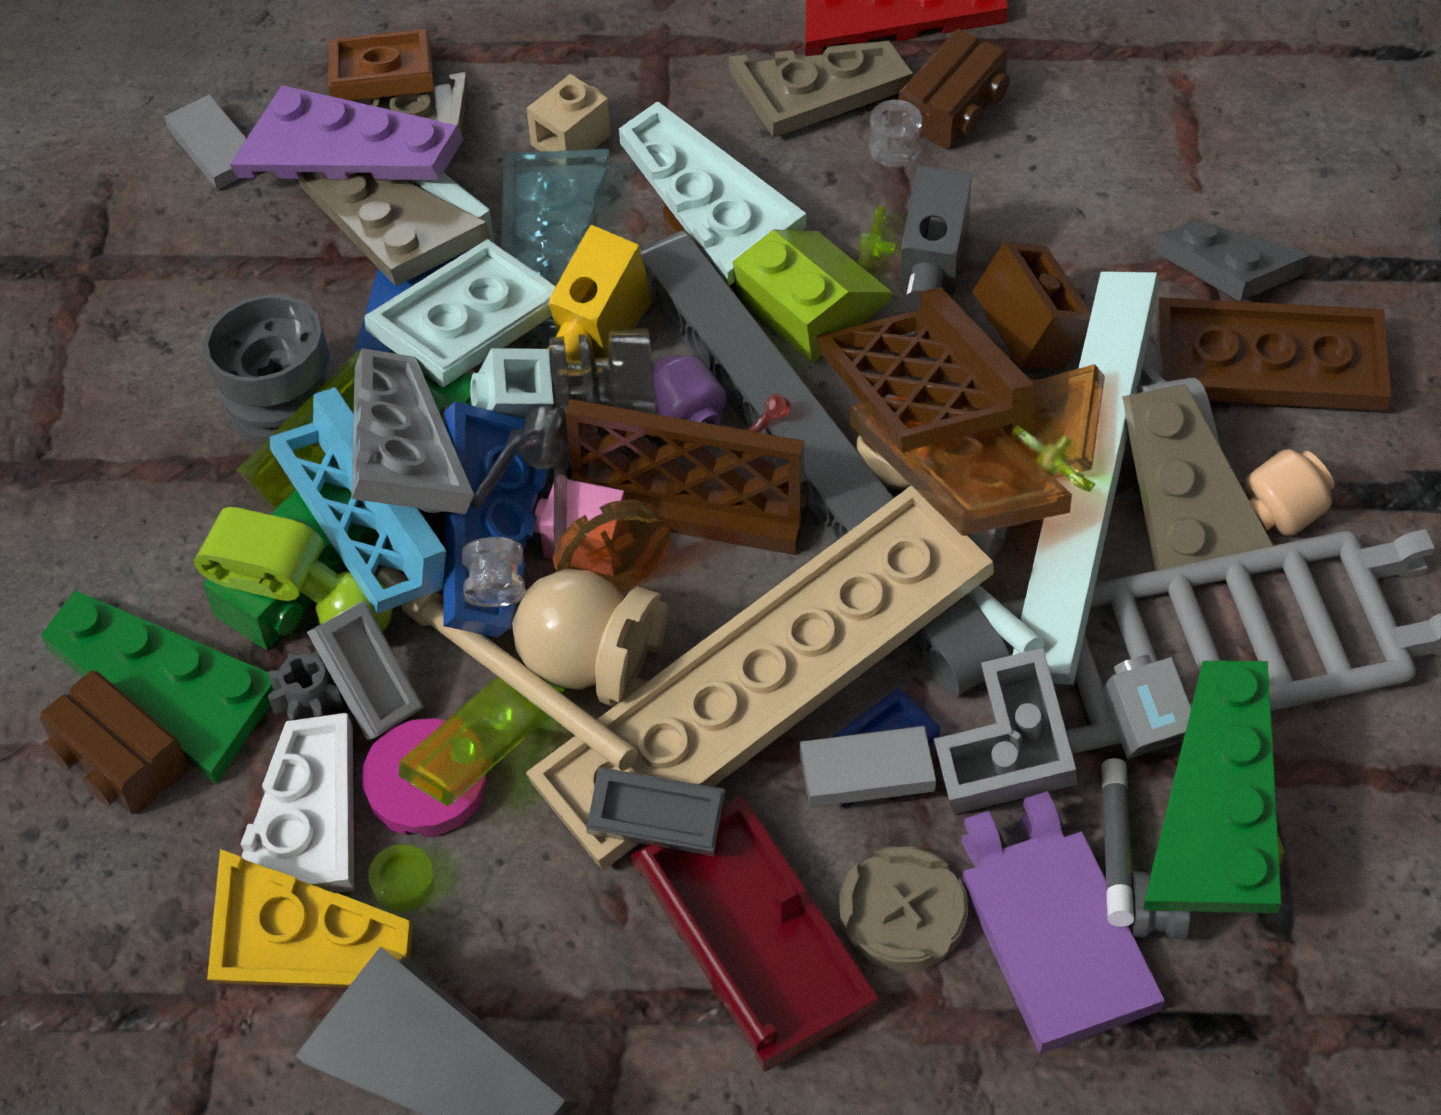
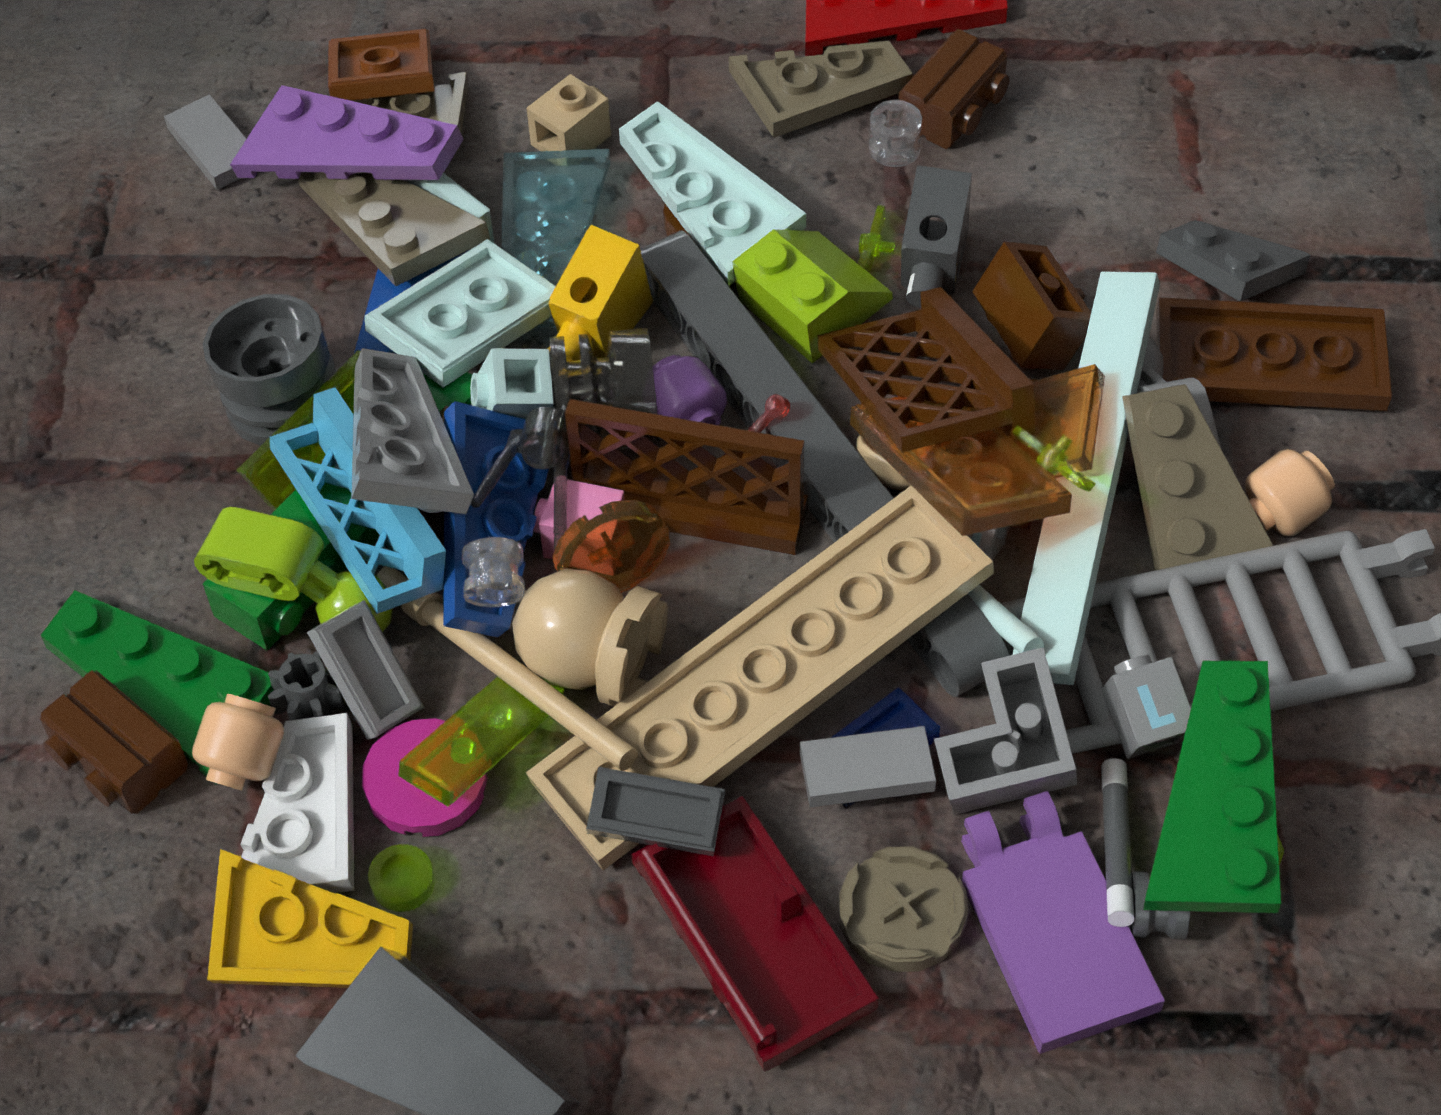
none -> light nougat head [192,694,284,791]

